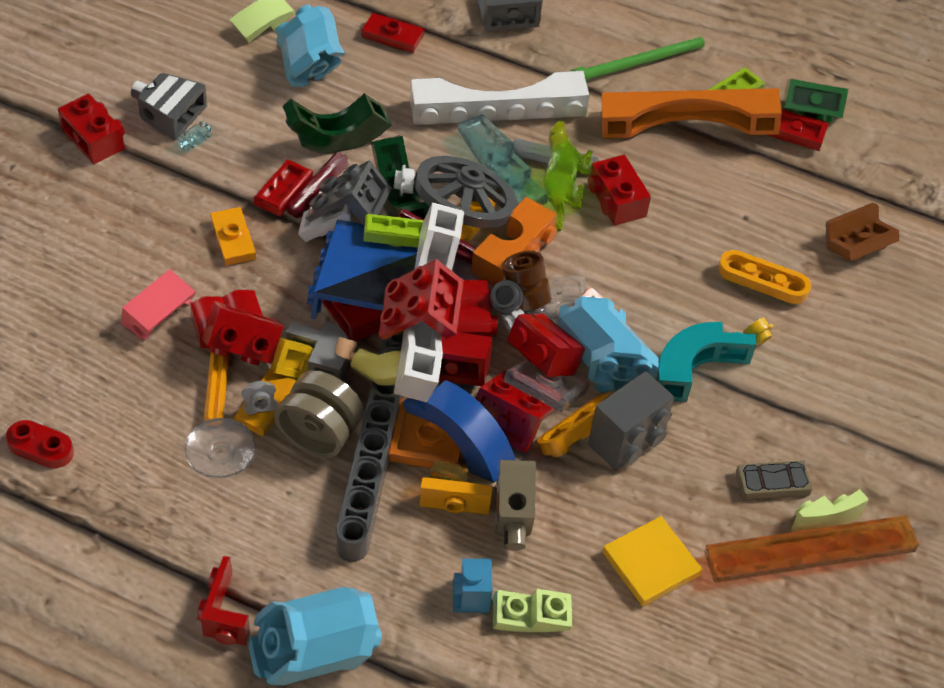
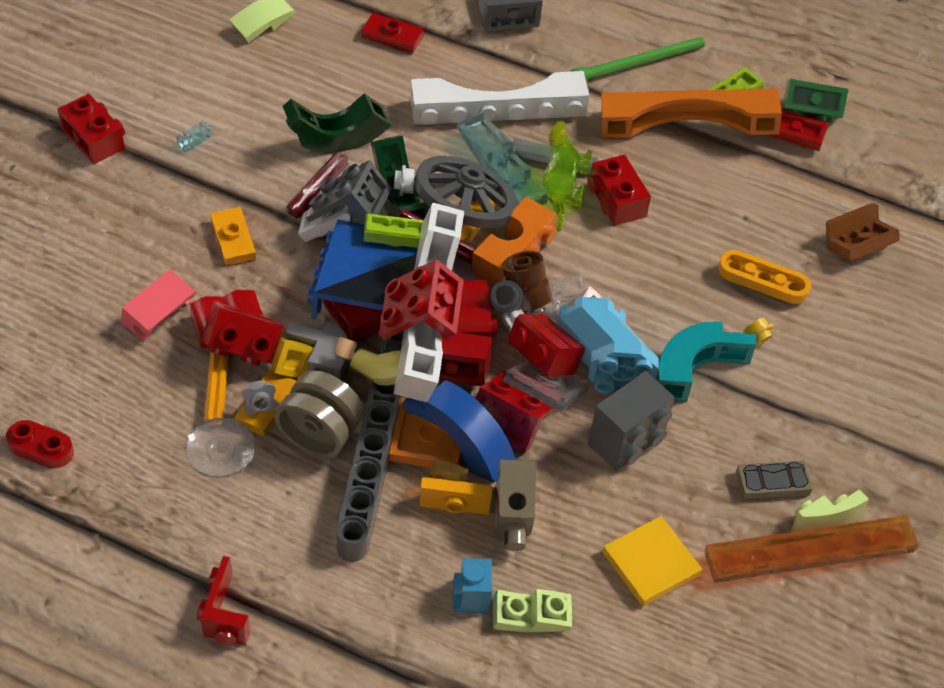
dark grey torso [131,73,207,141] -> none
medium azure brick [248,587,382,685] -> none
red plate [254,159,313,216] -> none
medium azure brick [275,4,345,88] -> none
light orange plate [537,391,616,458] -> none

